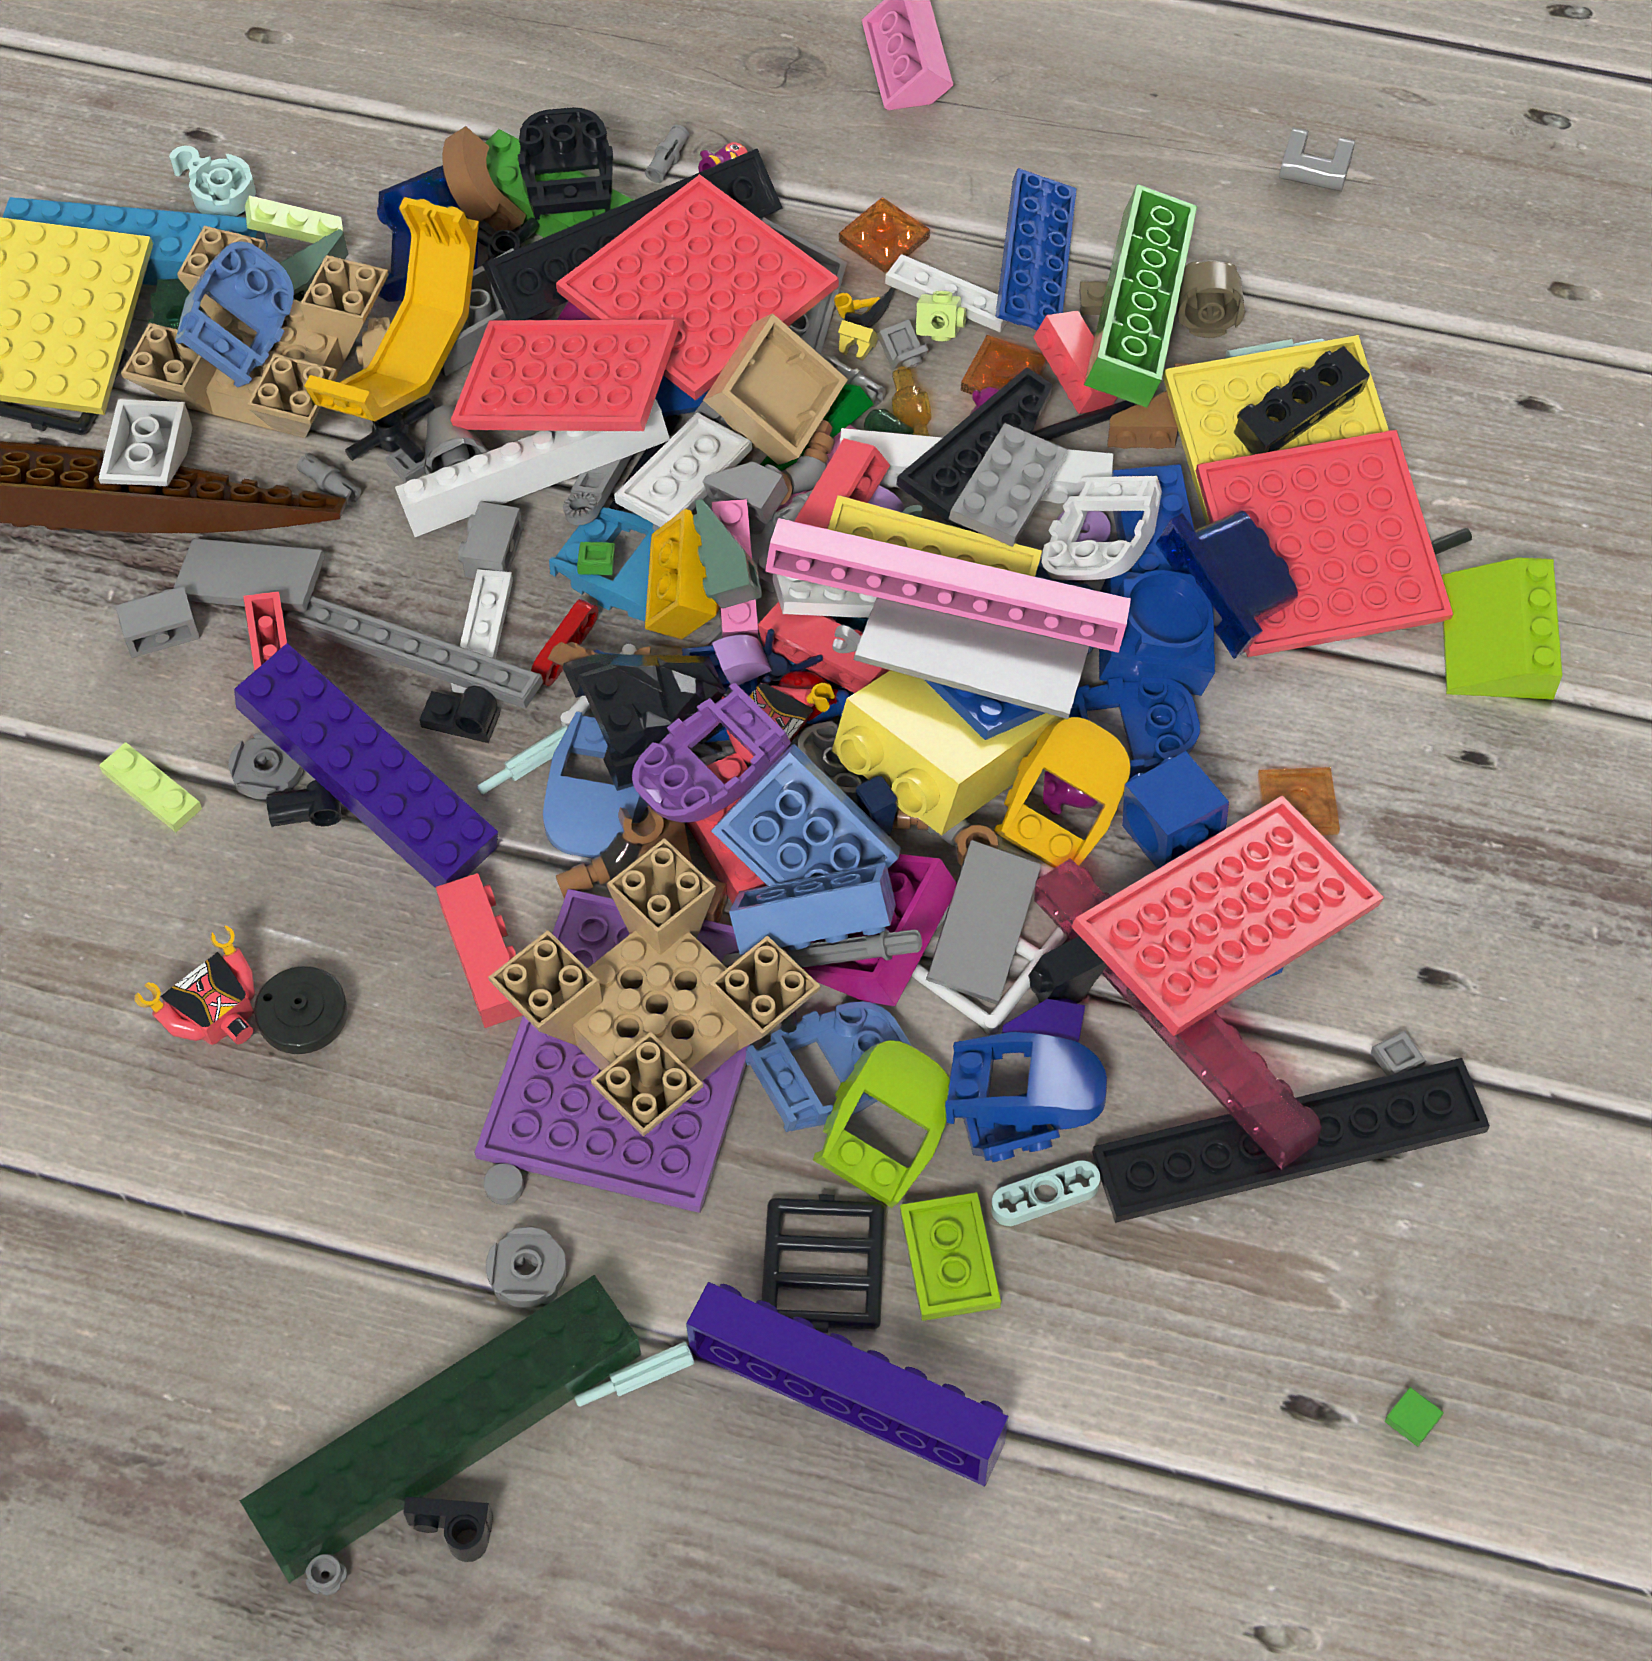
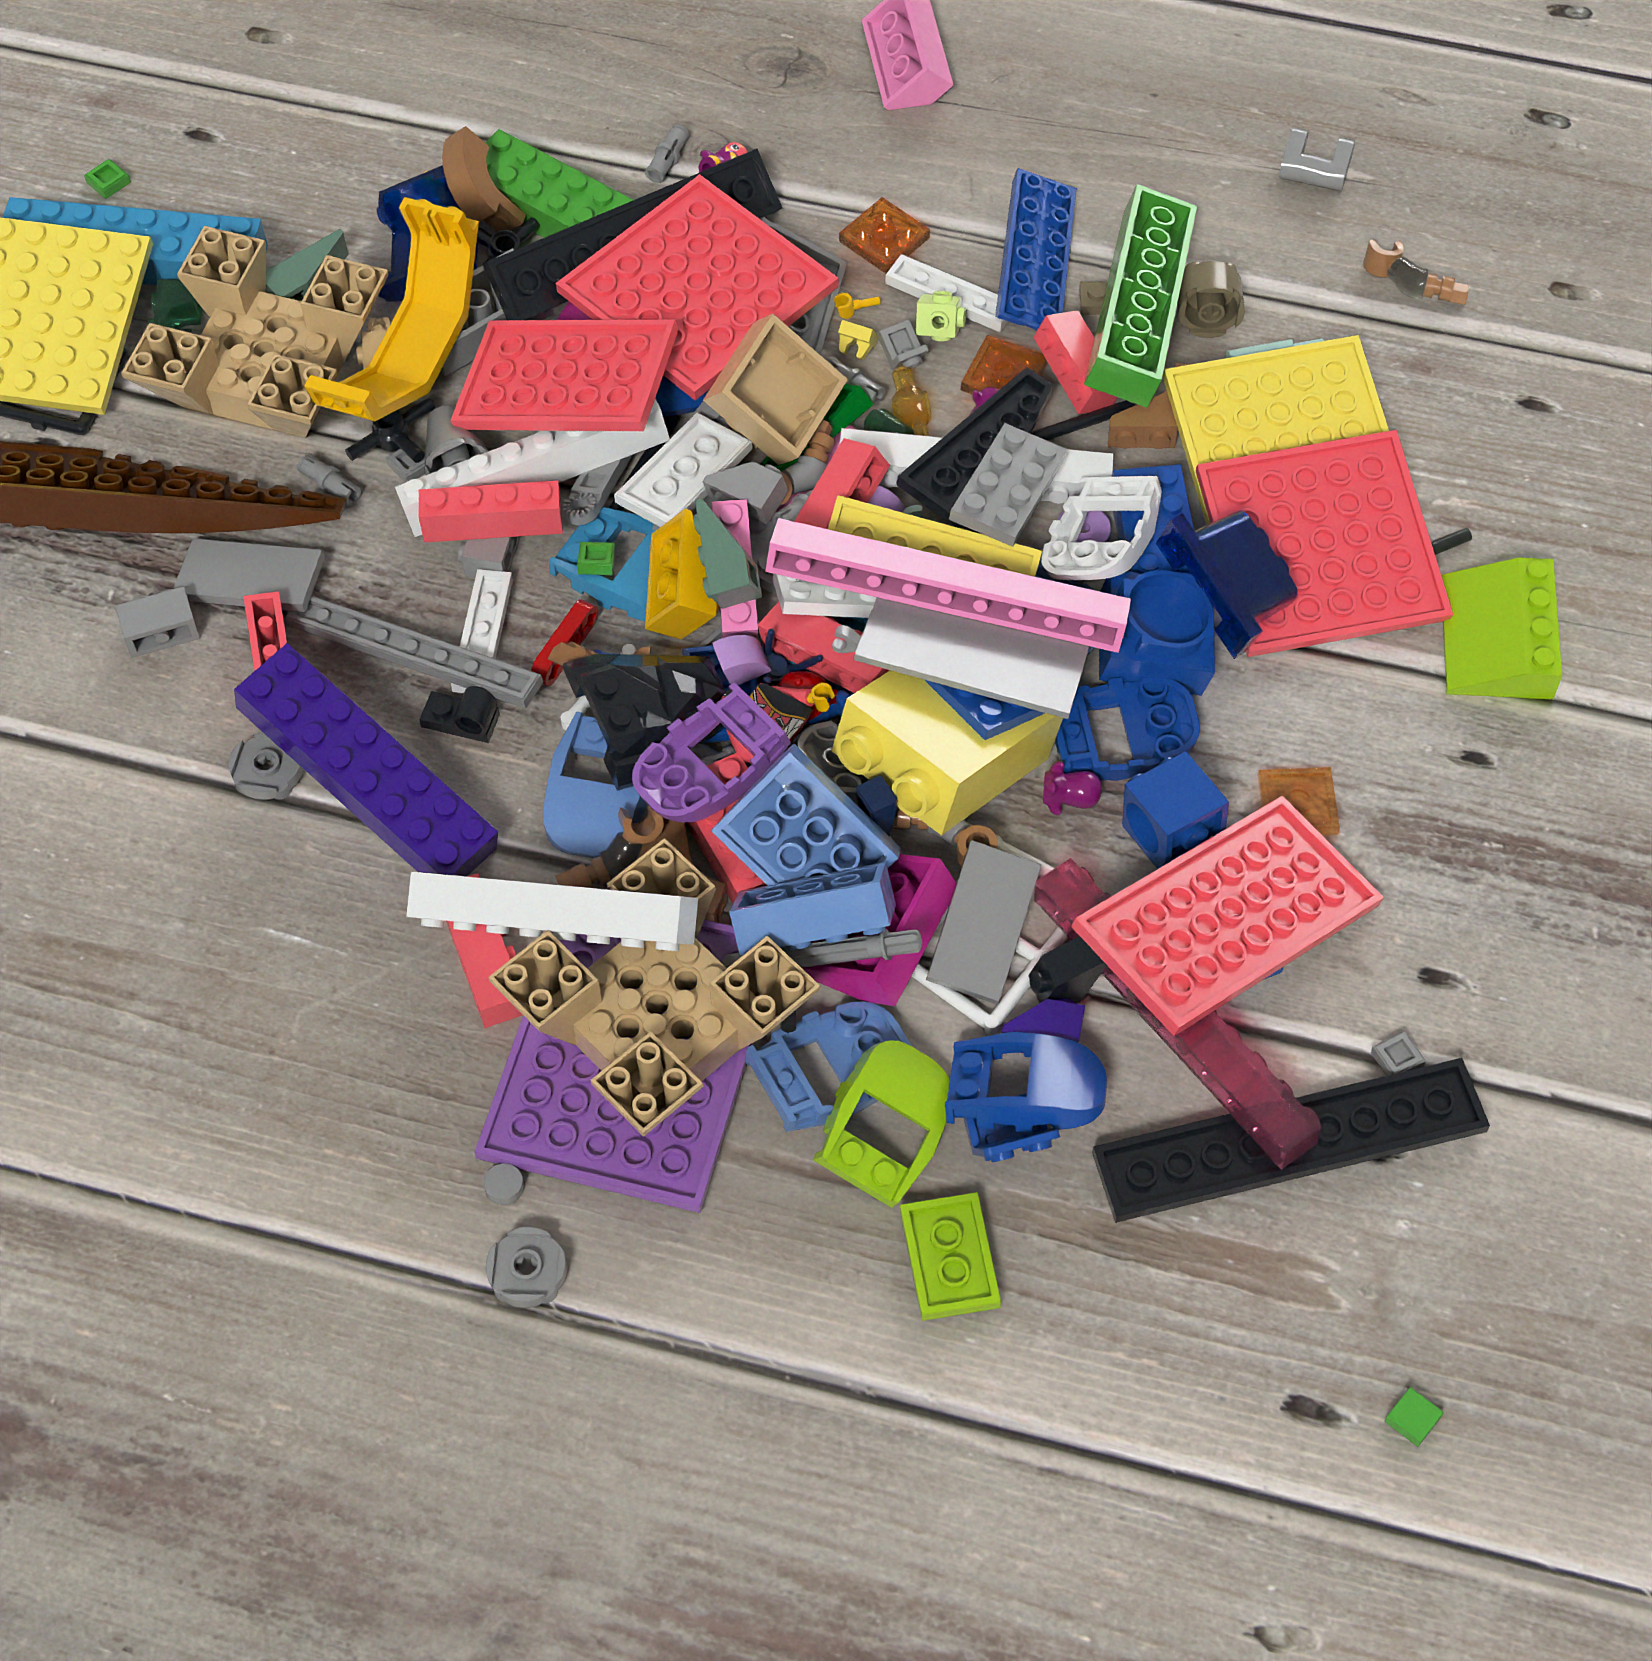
white slope [99,399,193,486] -> none
yellowish green plate [99,742,202,833] -> none
torso [135,925,255,1045] -> none
light aqua piece [169,146,256,216] -> none
medium blue slope [175,242,294,388] -> none
clear green brick [239,1275,641,1583] -> none
yellowish green plate [245,196,343,244] -> none
pearl dark grey wheel [254,966,348,1054] -> none
black piece [266,780,342,827] -> none
light grey plate [305,1554,347,1596] -> none
black plate [403,1496,493,1562] -> none
light aqua axle [477,725,568,794] -> none
black slope [518,107,613,220] -> none
light aqua axle [575,1342,694,1407] -> none
dark purple brick [686,1282,1009,1487] -> none
black bar [762,1194,885,1333] -> none
black bar [844,287,894,328] -> none
light aqua beam [991,1160,1100,1226] -> none
yellow slope [994,717,1130,876] -> none
black brick [1234,345,1370,455] -> none
none -> bright green tile [84,159,131,199]
none -> white brick [407,872,698,951]
none -> coral brick [419,480,563,543]
none -> medium nougat piece [1363,239,1469,305]

